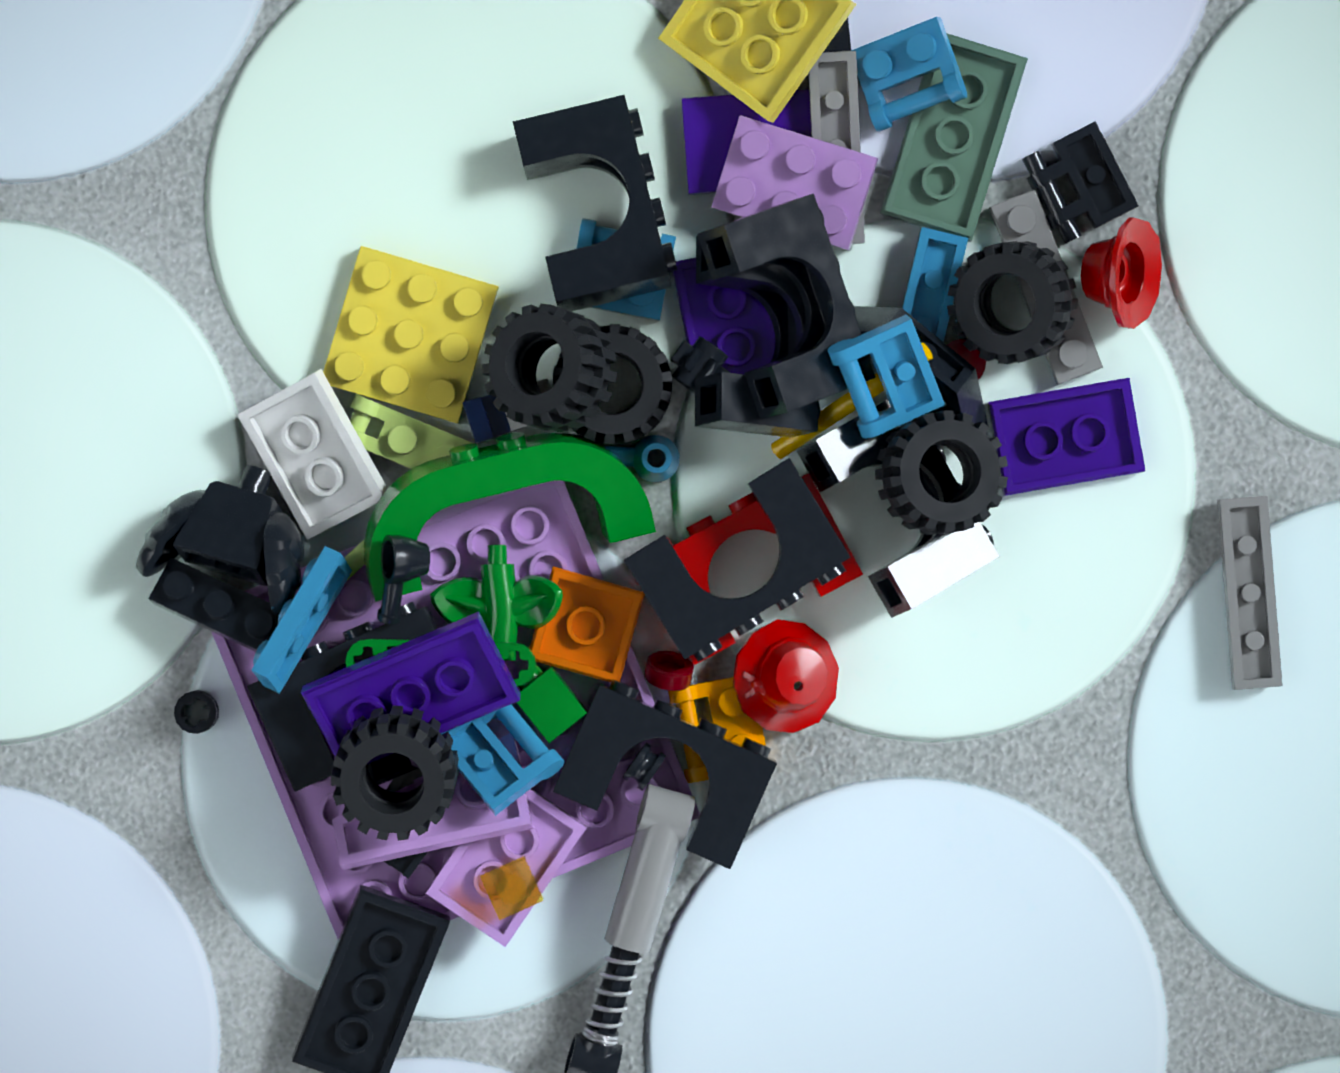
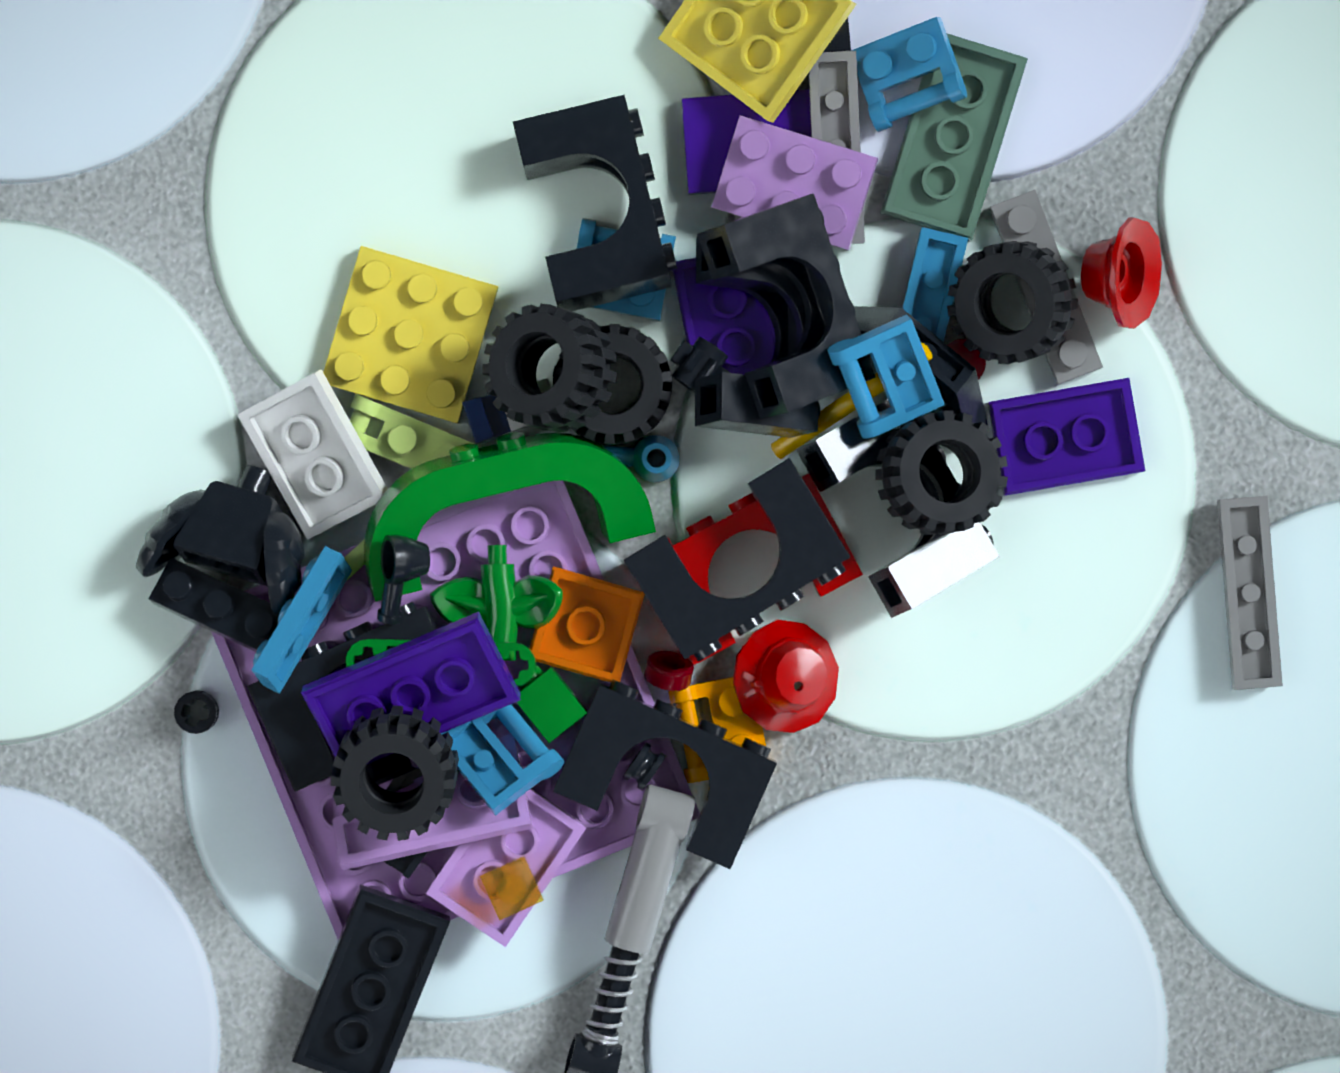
black plate [1022,121,1139,244] -> none

